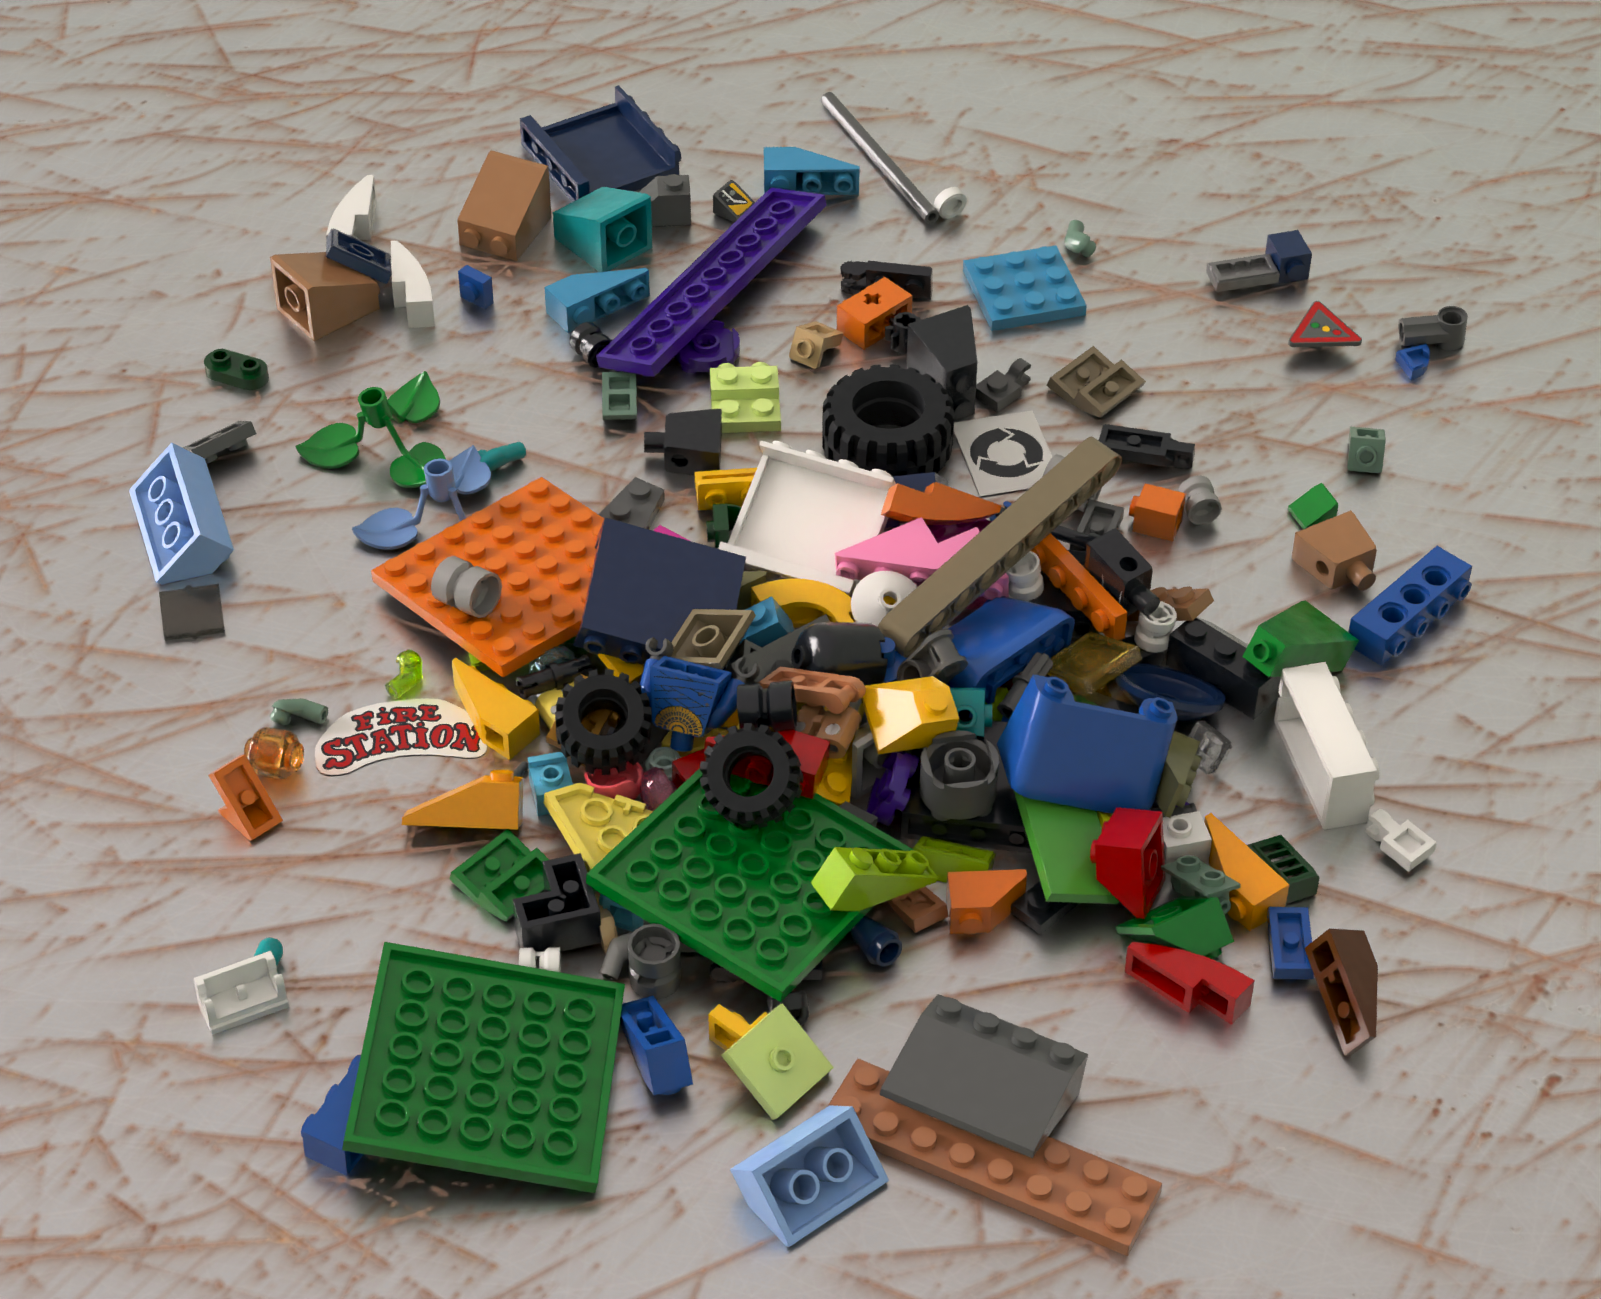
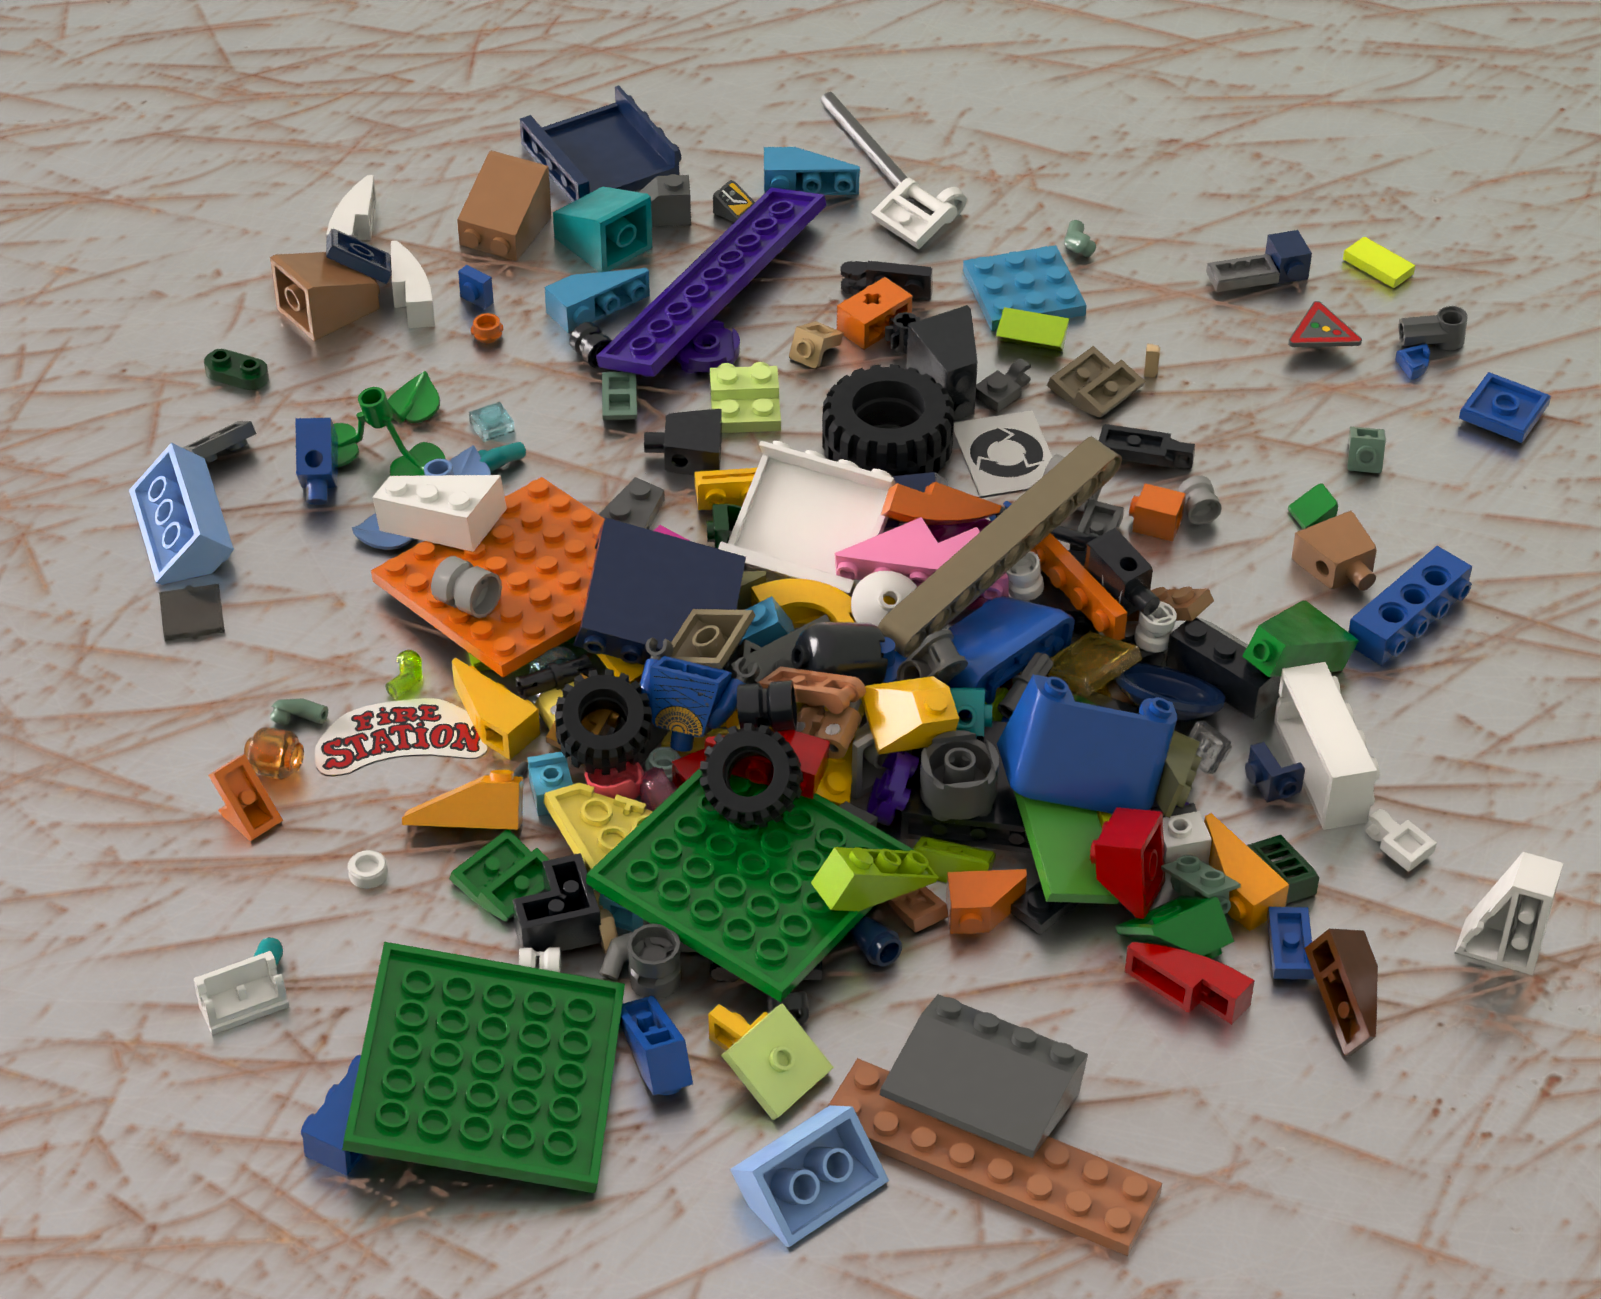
none -> blue torso [295,418,338,505]
none -> white tile [348,850,388,889]
none -> white wedge [372,475,507,552]
none -> clear light blue plate [469,402,515,442]
none -> orange plate [471,313,504,344]
none -> white plate [871,178,957,250]
none -> lime slope [996,307,1069,352]
none -> tan tile [1144,343,1160,378]
none -> dark blue bracket [1245,742,1305,803]
none -> neon yellow tile [1343,236,1416,288]
none -> white wedge [1454,852,1563,975]
none -> blue plate [1459,372,1551,443]

